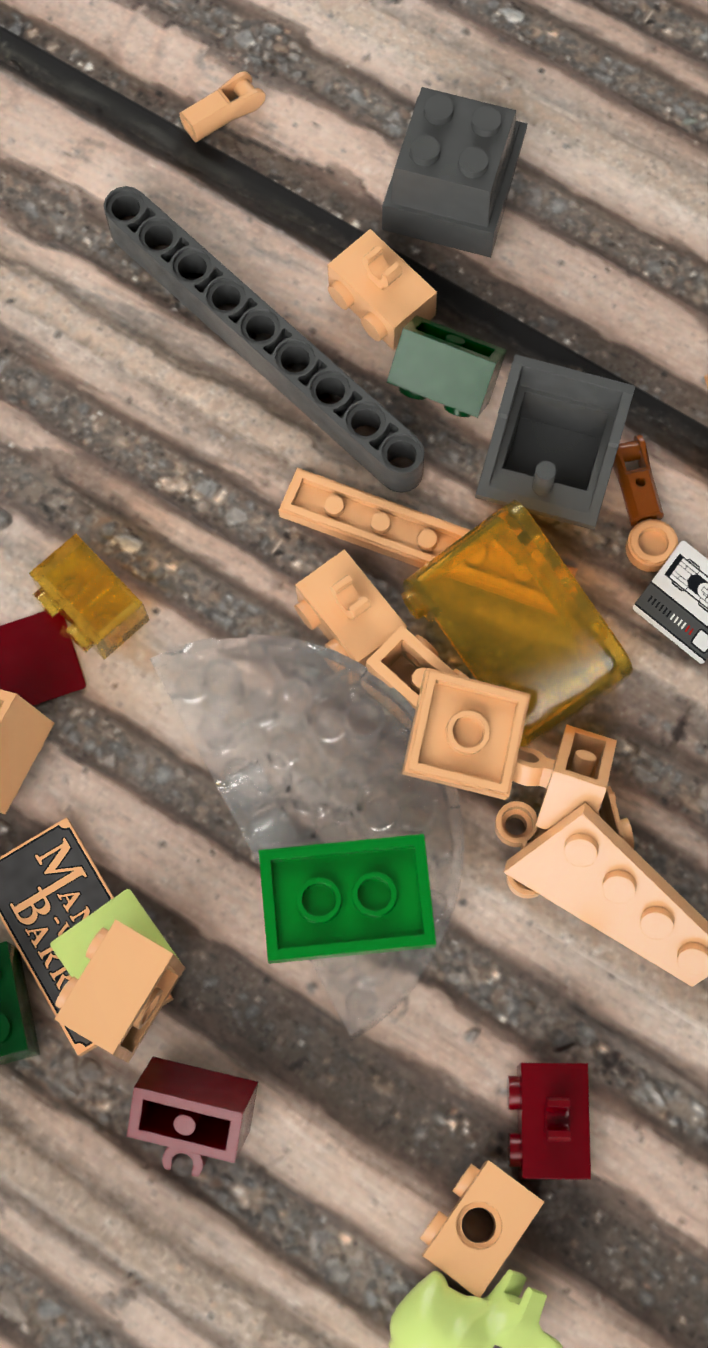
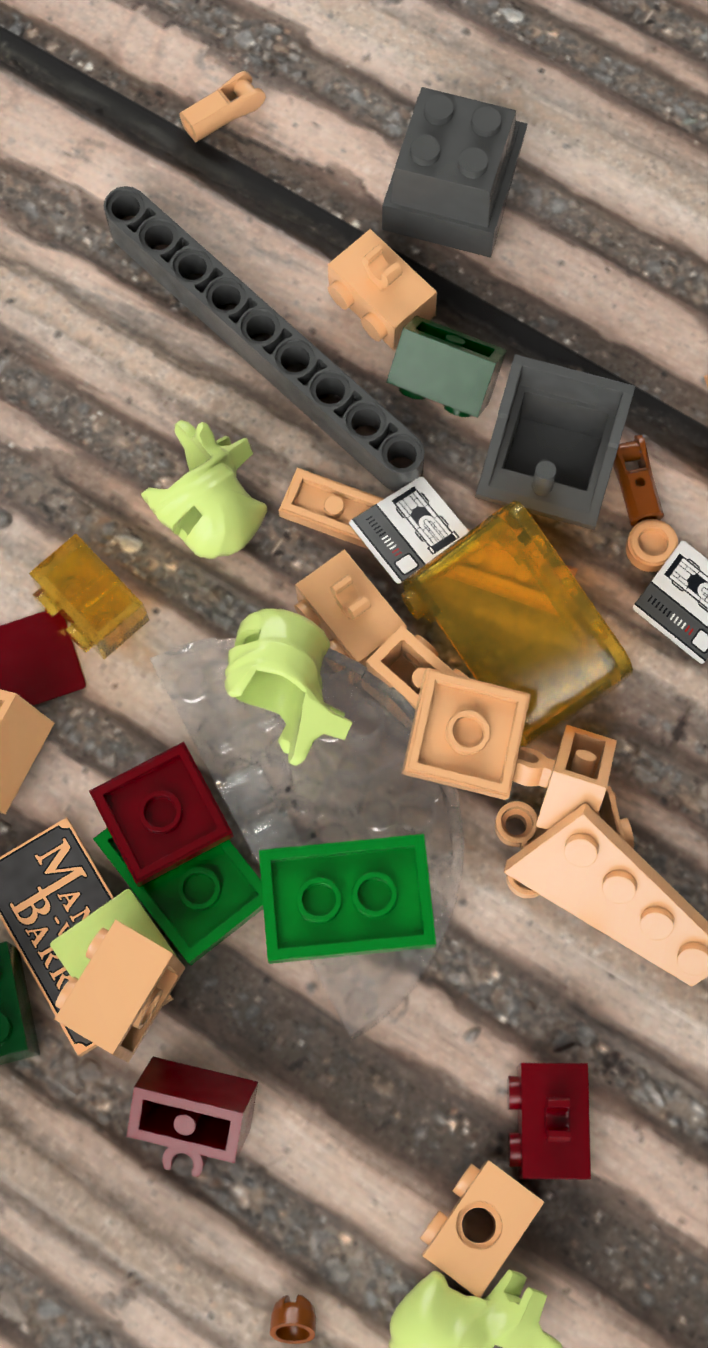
none -> dark red plate [89,741,234,887]
none -> green plate [93,828,263,966]
none -> yellowish green piece [141,420,267,559]
none -> yellowish green piece [224,608,353,766]
none -> dark orange hinge [270,1294,316,1344]
none -> sticker [349,476,472,584]

